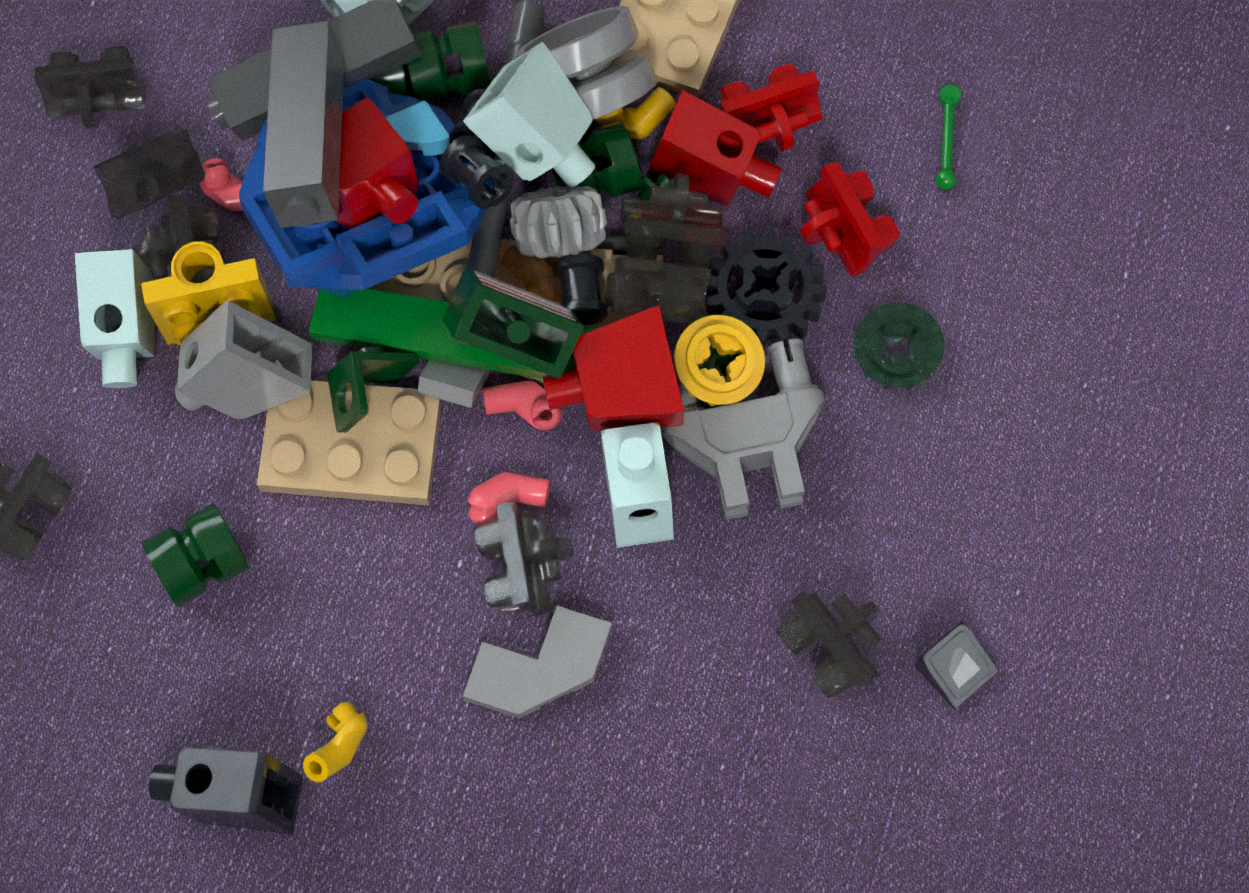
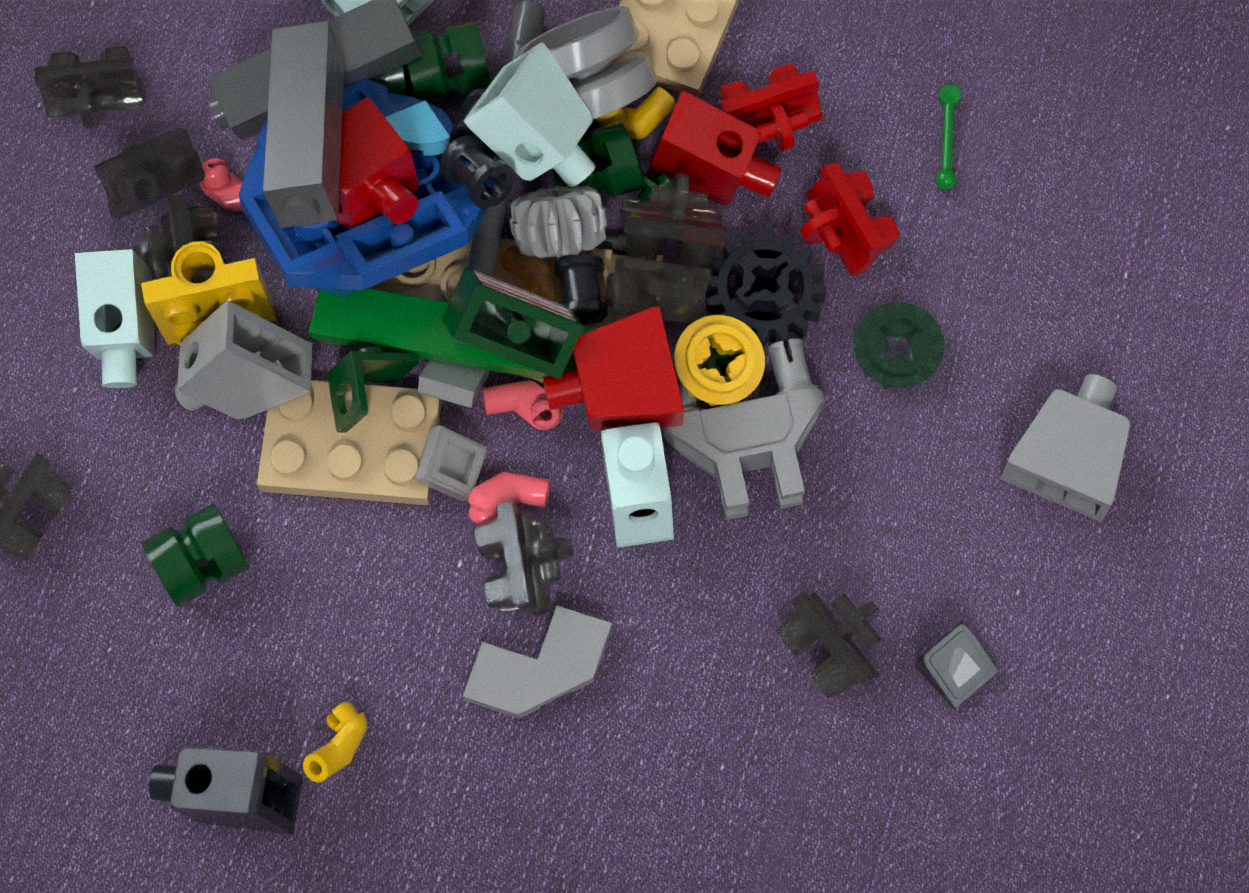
none -> light grey tile [415,425,487,502]
none -> light grey torso [1000,374,1131,522]

